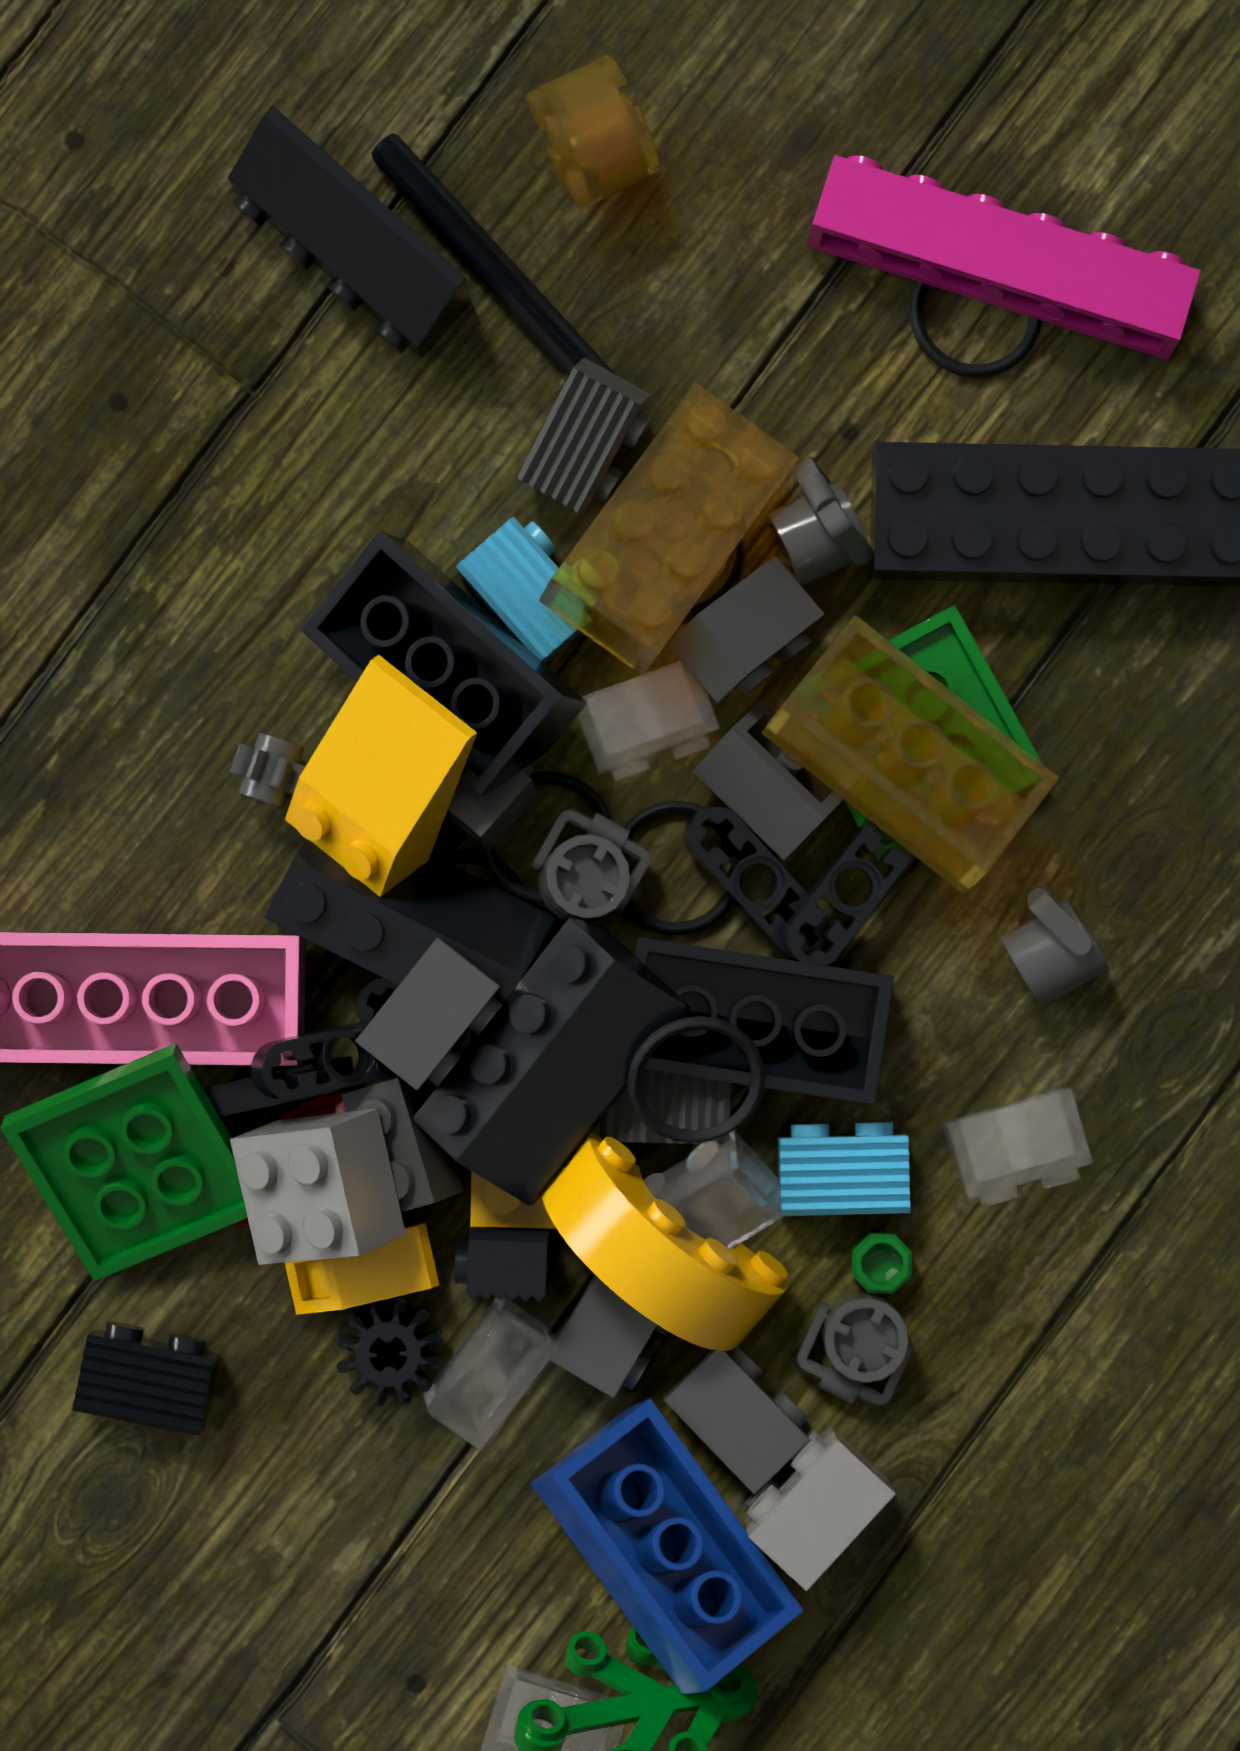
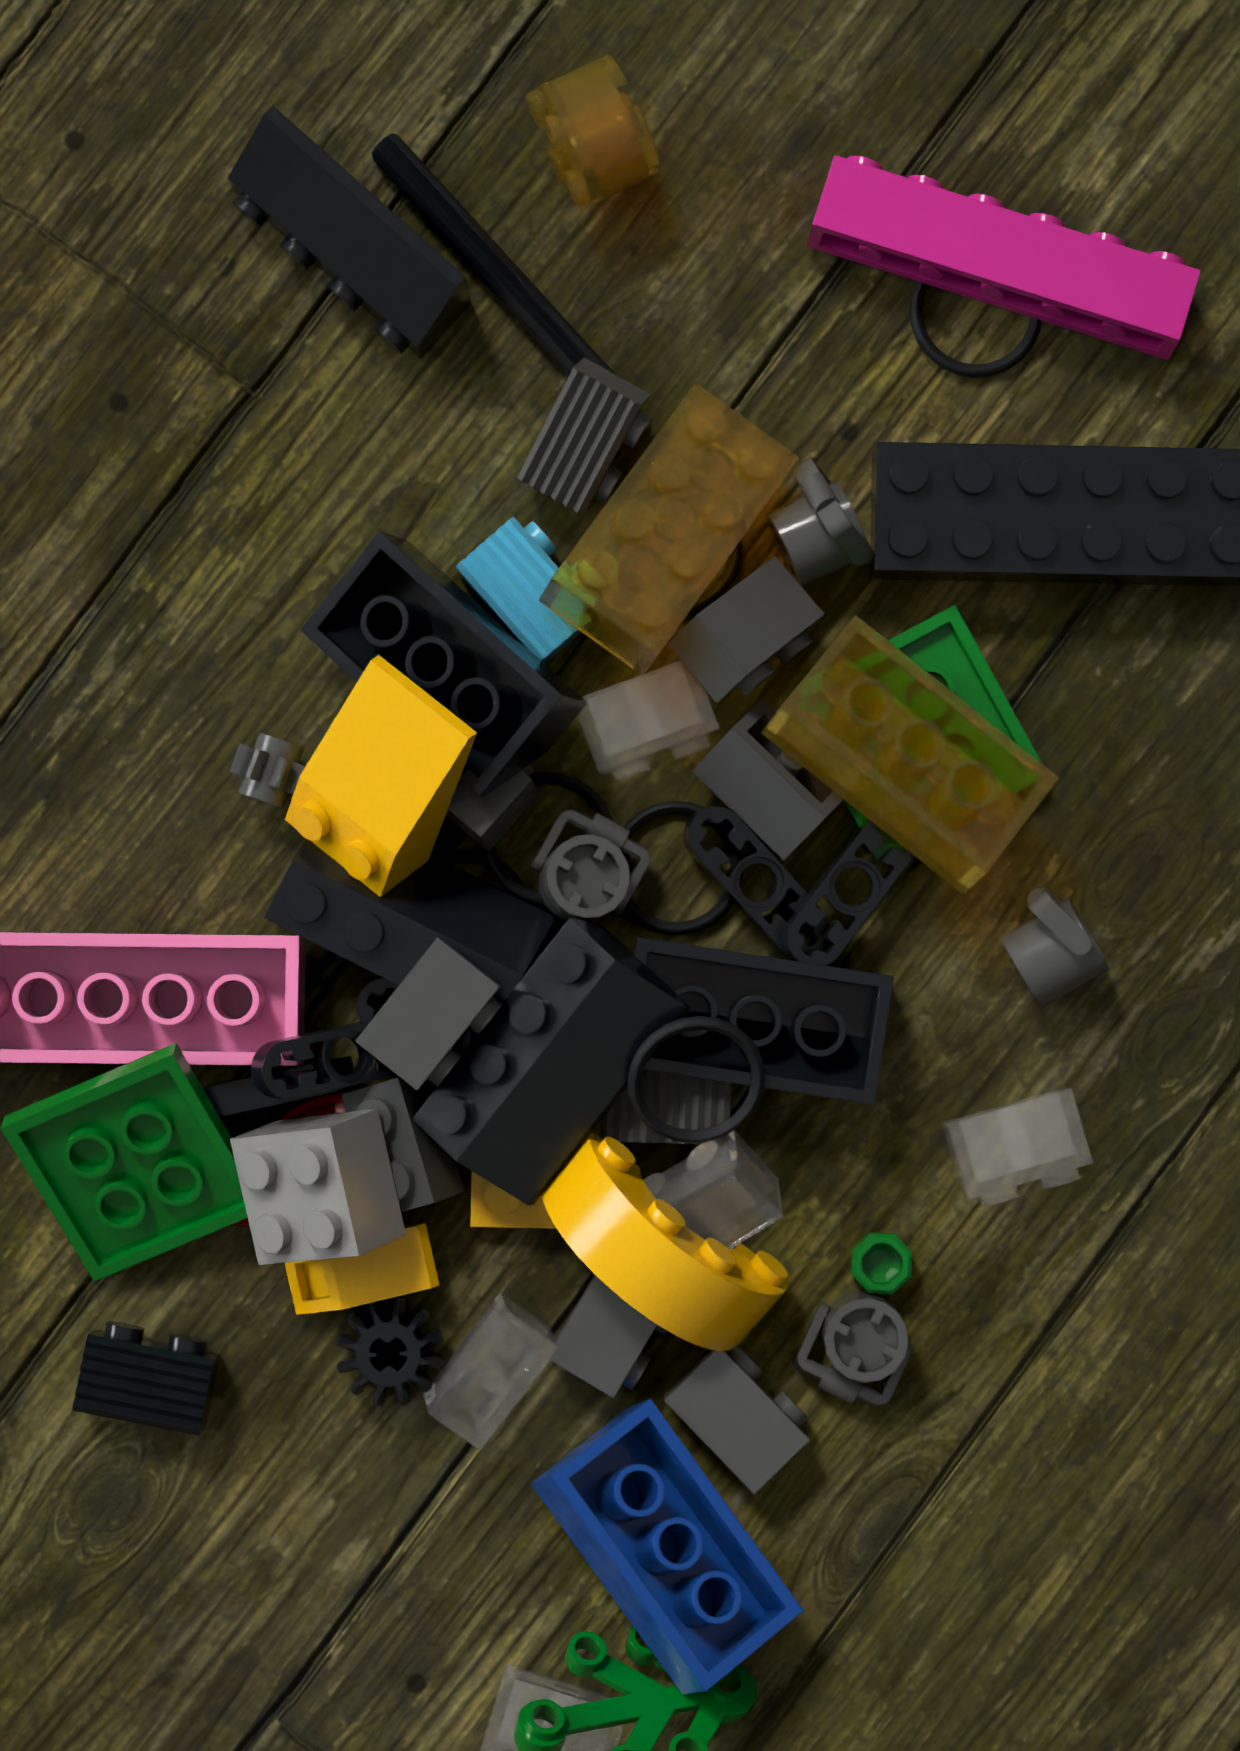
black brick [455,1227,550,1302] -> none
light grey brick [744,1425,896,1591] -> none
medium azure brick [777,1122,911,1216] -> none

